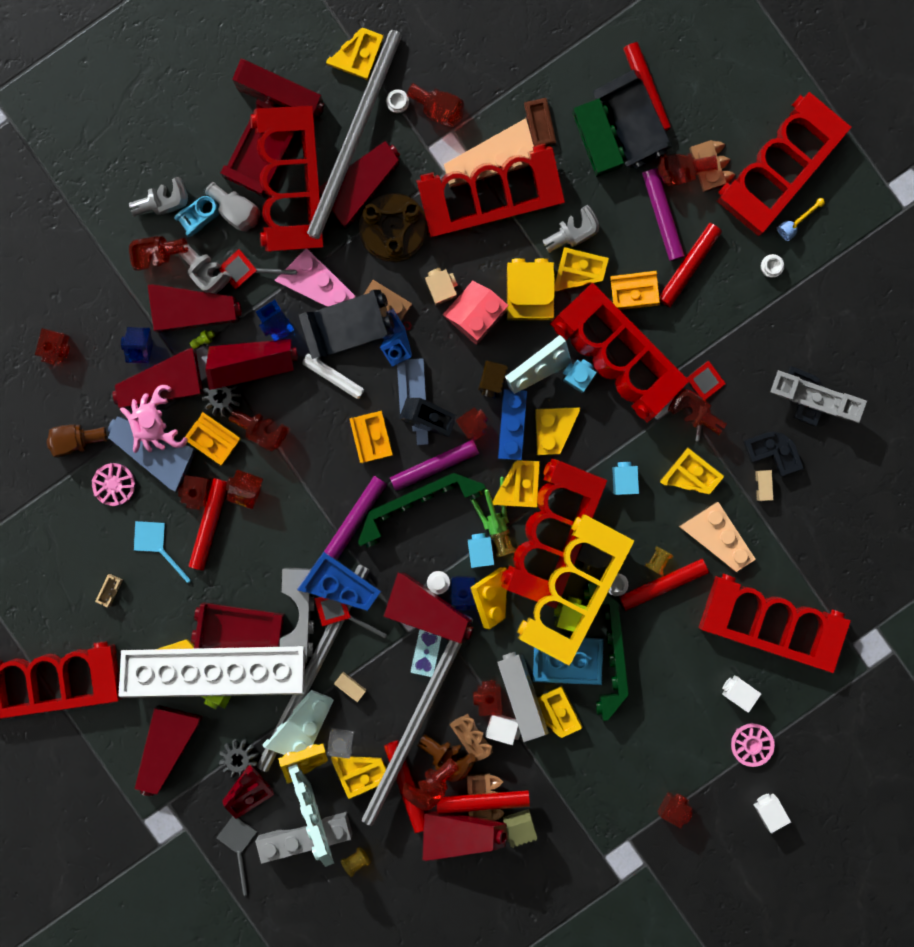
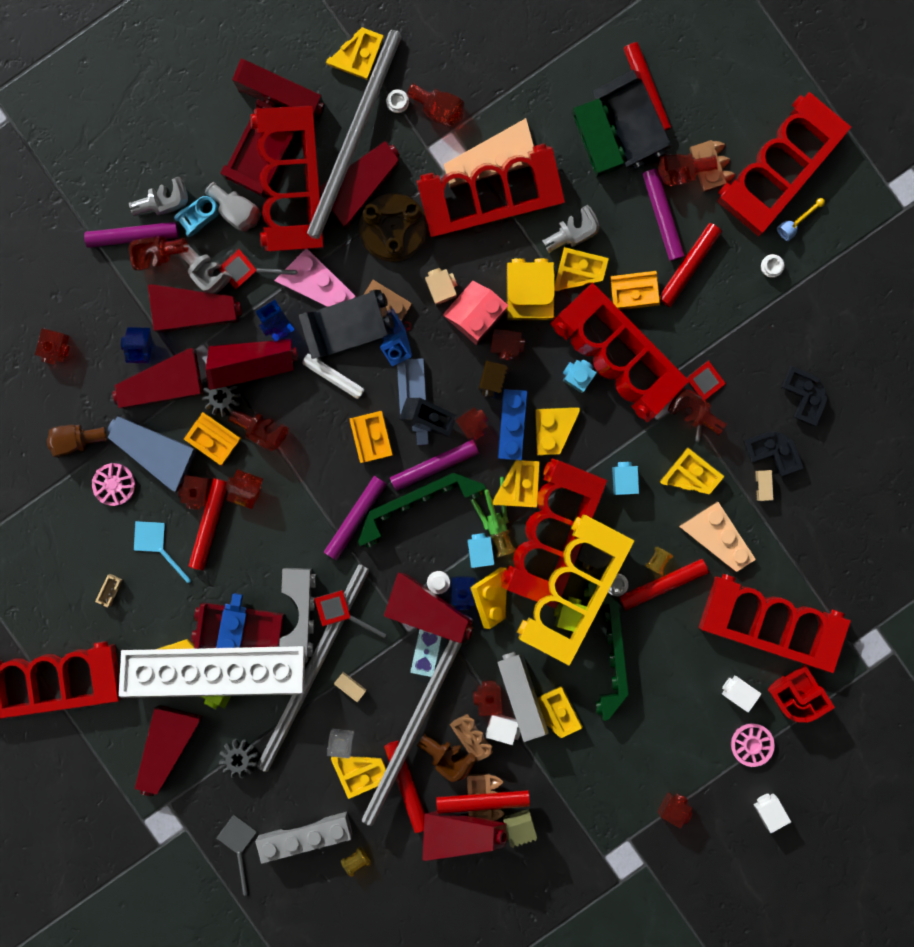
bright pink animal [120,385,188,453] -> none
lime piece [190,330,215,349] -> none
dark red wing [222,765,274,819] -> none
light aqua wing [263,690,334,755] -> none
yellow wing [278,744,328,784] -> none
light aqua wing [288,764,334,867] -> none
blue wing [297,552,381,611] -> none
clear red piece [403,758,459,810] -> none
light aqua wing [505,335,572,394] -> none
copper tile [524,98,556,146] -> none
dark azure tile [533,637,603,685] -> none
light grey slope [770,370,867,423] -> none
none -> magenta piece [84,222,179,248]
none -> blue hinge [216,593,247,648]
none -> clear red brick [490,329,525,360]
none -> red brick [768,665,835,723]

